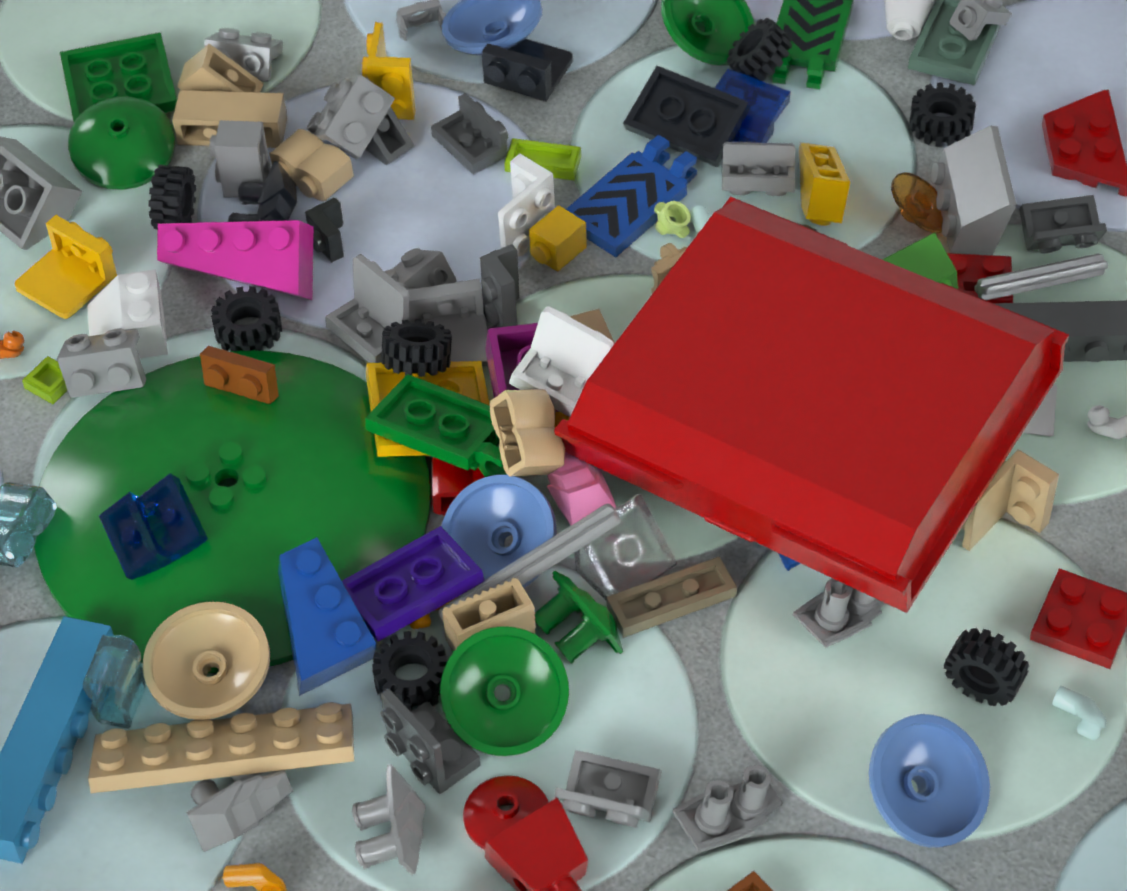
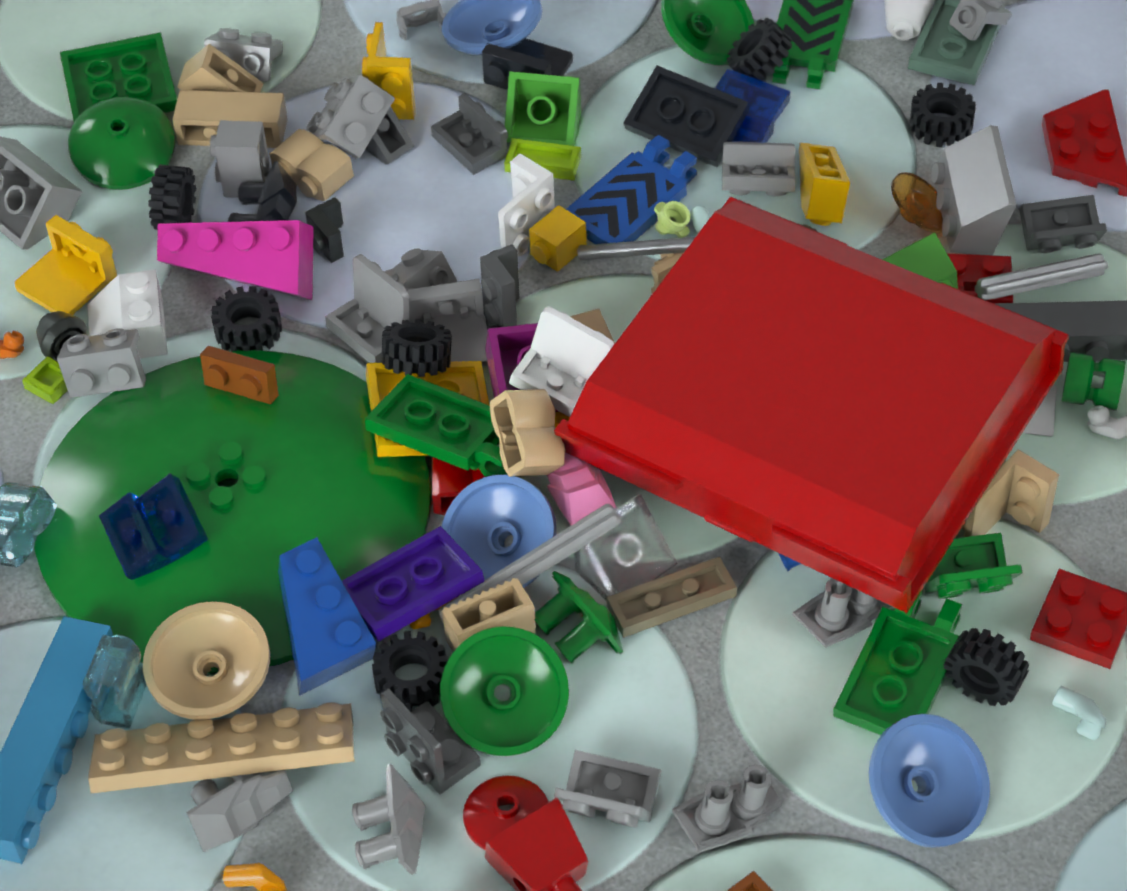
none -> pearl dark grey cone [36,311,87,360]
none -> bright green slope [505,71,581,146]
none -> flat silver bar [577,237,695,260]
none -> green tile [833,589,962,735]
none -> green bracket [924,533,1023,599]
none -> green wheel [1061,352,1126,411]

